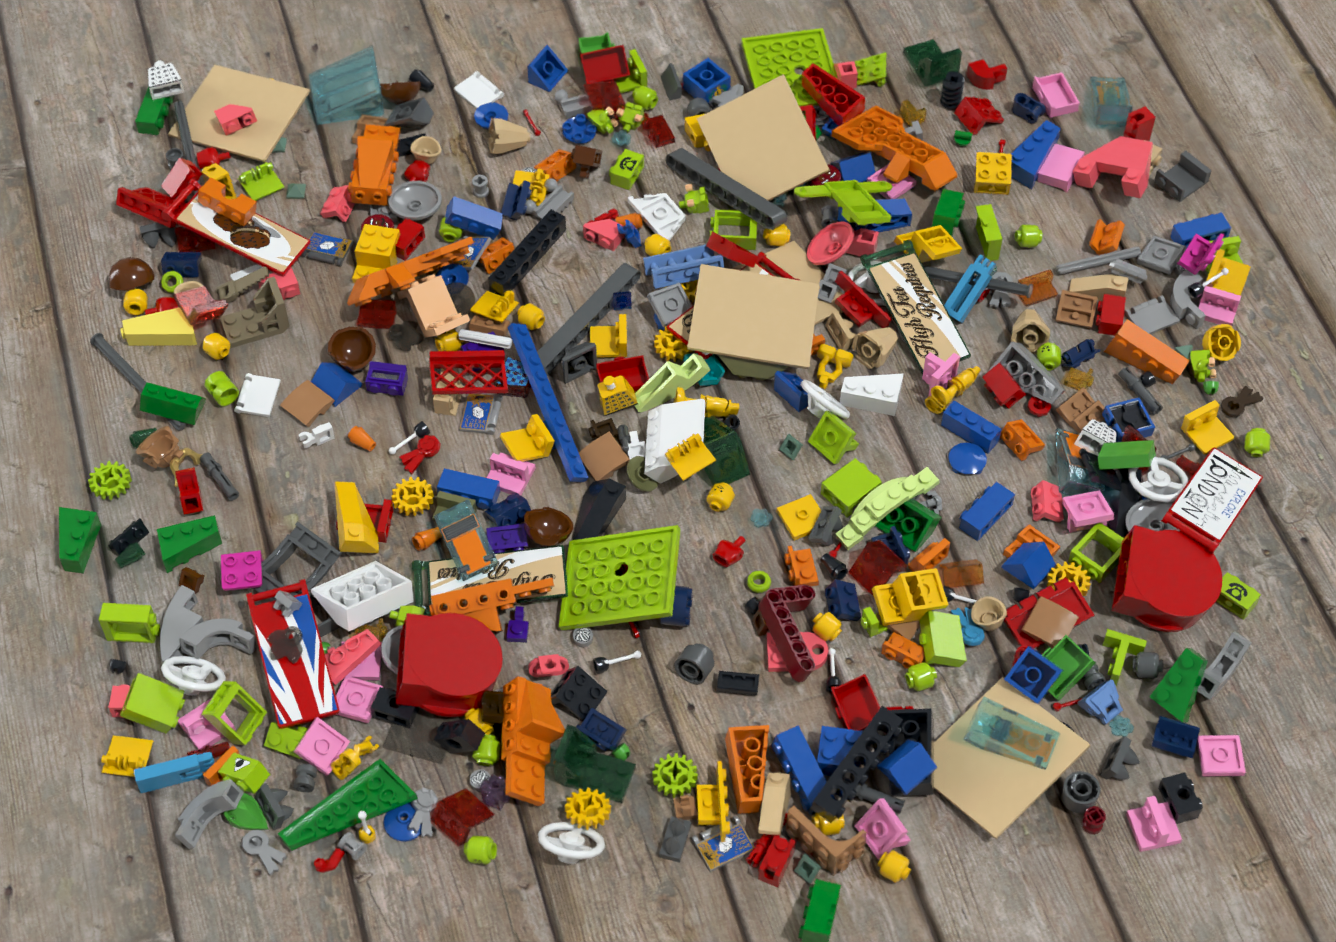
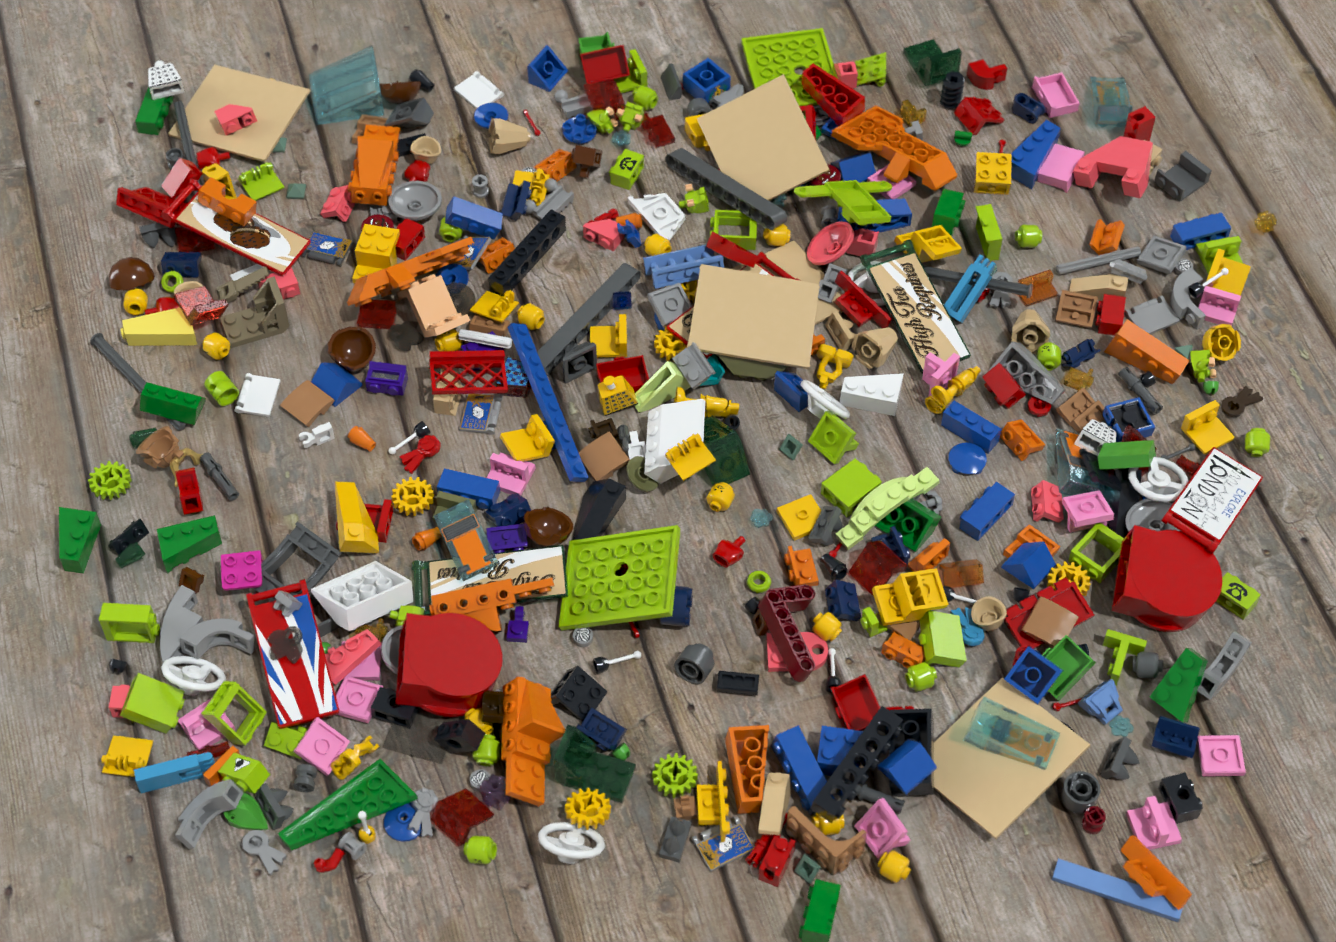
coral bracket [528,654,569,677] -> none
dark grey wheel [1082,663,1105,690] -> none
dark pink bracket [1177,233,1224,275] -> none
none -> light grey plate [672,342,716,389]
none -> medium blue tile [1052,858,1182,922]
none -> orange bracket [1121,835,1192,910]
none -> clear yellow gear [1254,210,1277,233]

